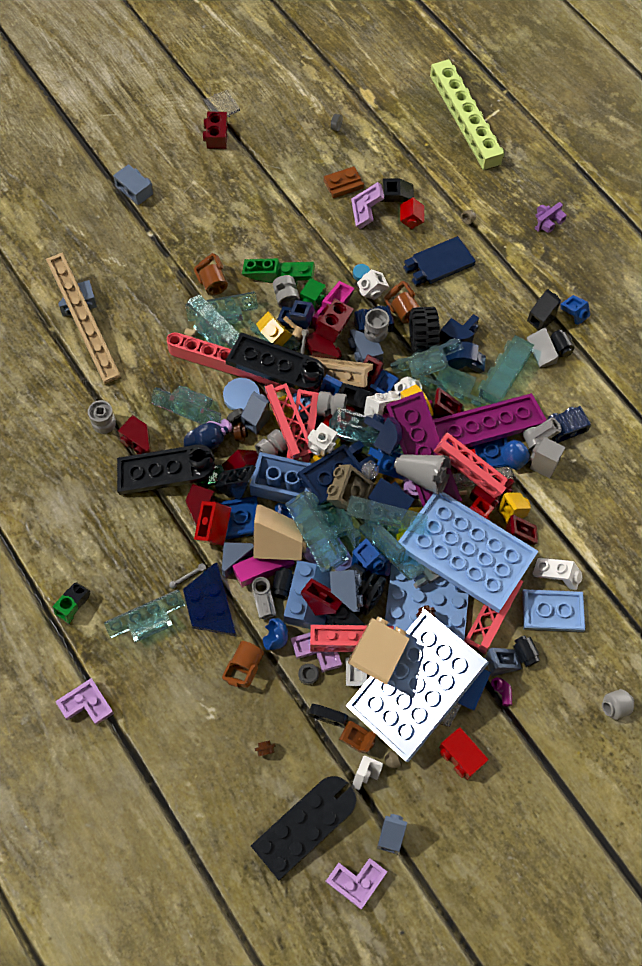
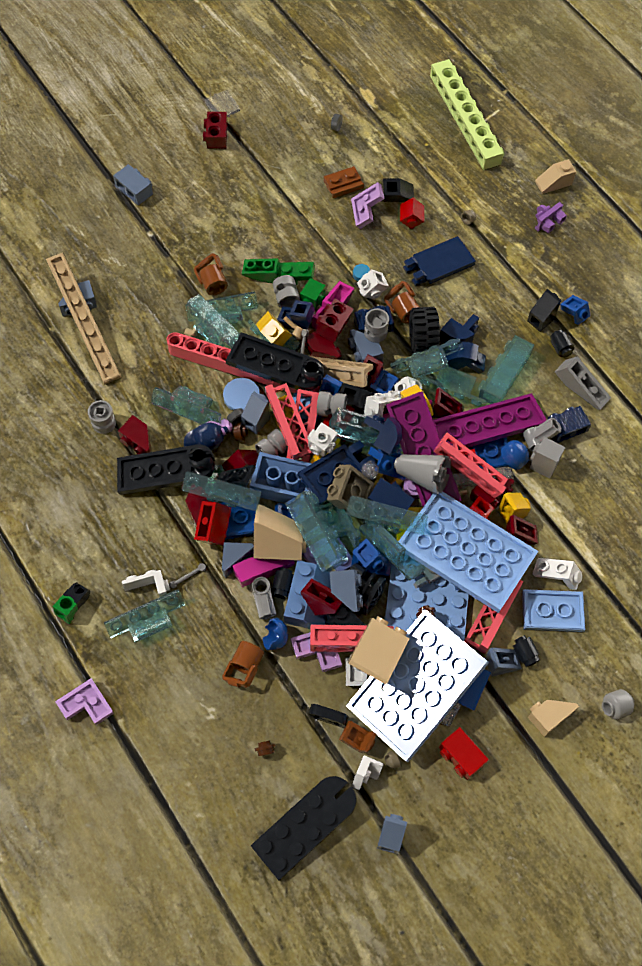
clear blue wing [183,563,236,636] -> none
dark grey tile [298,664,319,685] -> none
lavender plate [325,858,387,910] -> none
magenta arm [491,677,513,707] -> none
light grey slope [526,328,558,368] -> none
none -> white bracket [121,570,170,600]
none -> clear light blue bracket [182,472,261,511]
none -> tan slope [528,700,579,737]
none -> tan slope [535,159,576,194]
none -> light grey slope [555,356,611,410]

